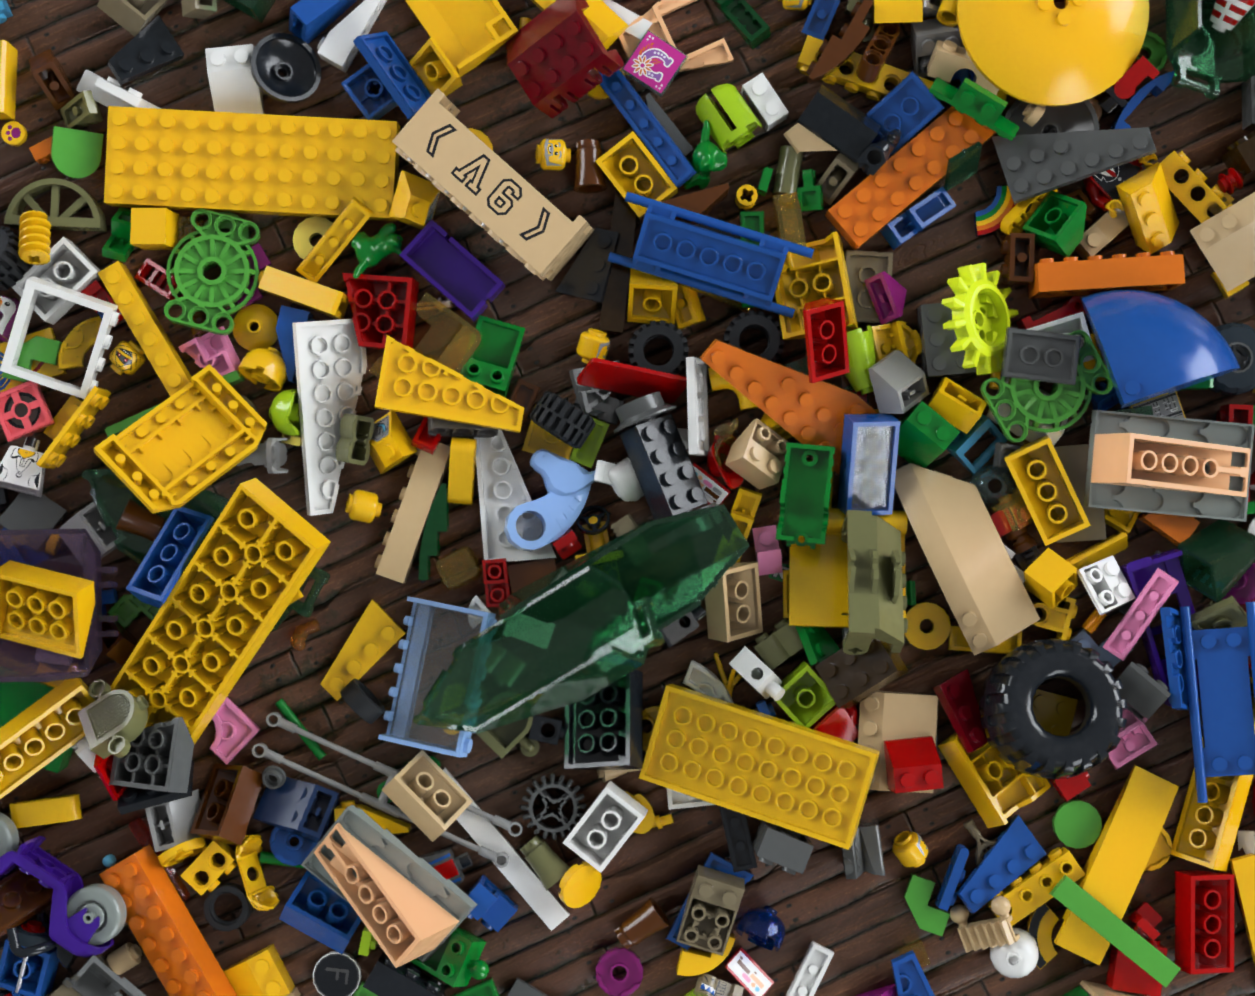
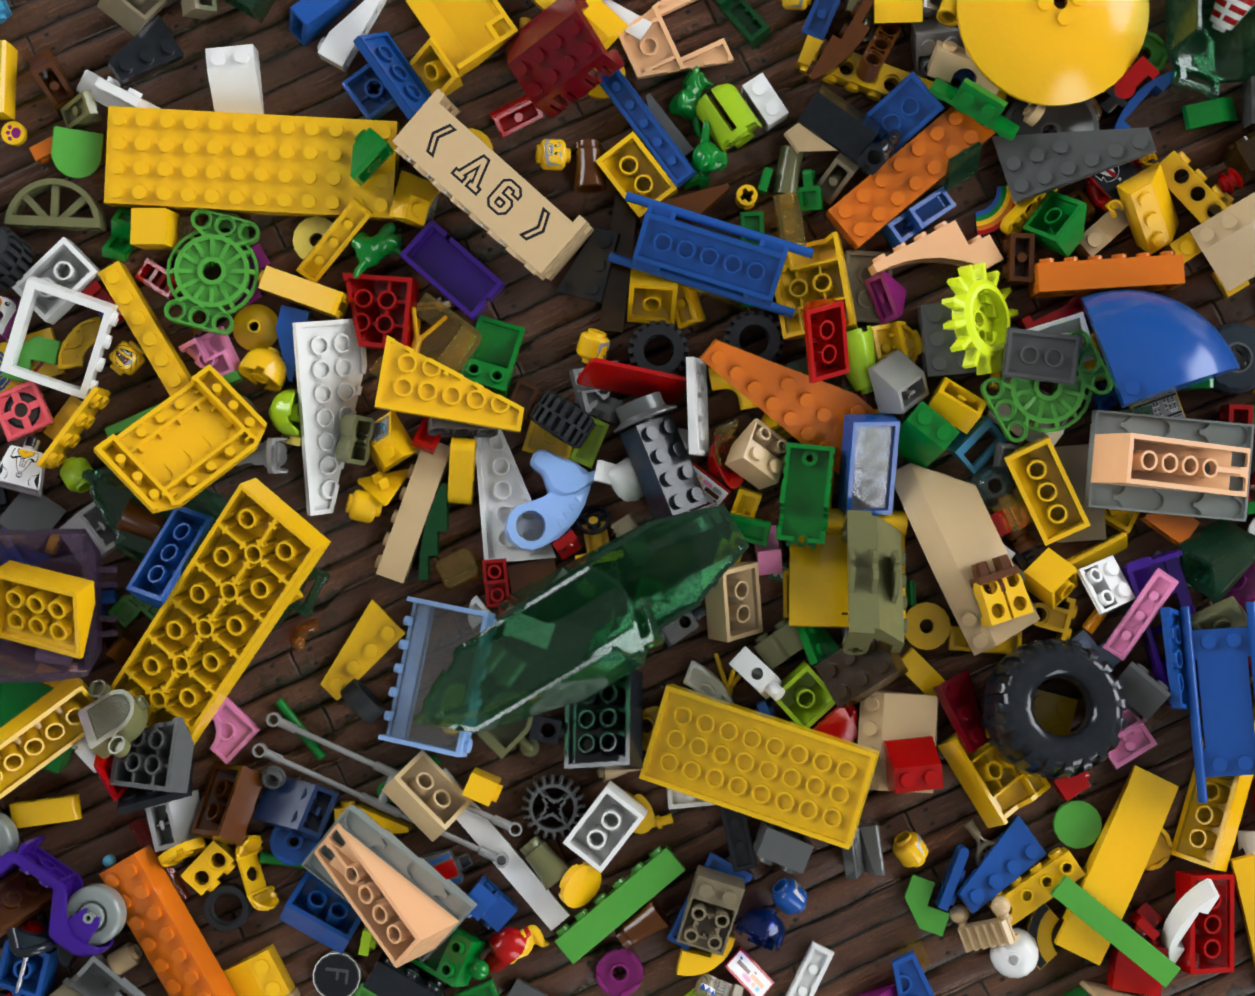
yellow piece [18,210,51,265] -> none
black dish [250,33,321,103] -> none
tile [621,30,688,97] -> none
none -> lime head [59,457,96,493]
none -> green slope [350,128,394,186]
none -> yellow piece [357,469,408,506]
none -> yellow plant [411,307,448,353]
none -> yellow brick [462,767,503,807]
none -> red hair [483,925,549,973]
none -> red slope [490,94,544,138]
none -> bright green brick [555,845,685,964]
none -> green animal [669,66,714,138]
none -> green tile [719,511,772,547]
none -> blue head [772,878,808,915]
none -> light nougat arch [868,220,1003,276]
none -> yellow slope [901,647,945,695]
none -> yellow hips [969,554,1034,627]
none -> yellow brick [1161,232,1202,263]
none -> white slope [1161,878,1220,963]
none -> green slope [1181,98,1238,130]

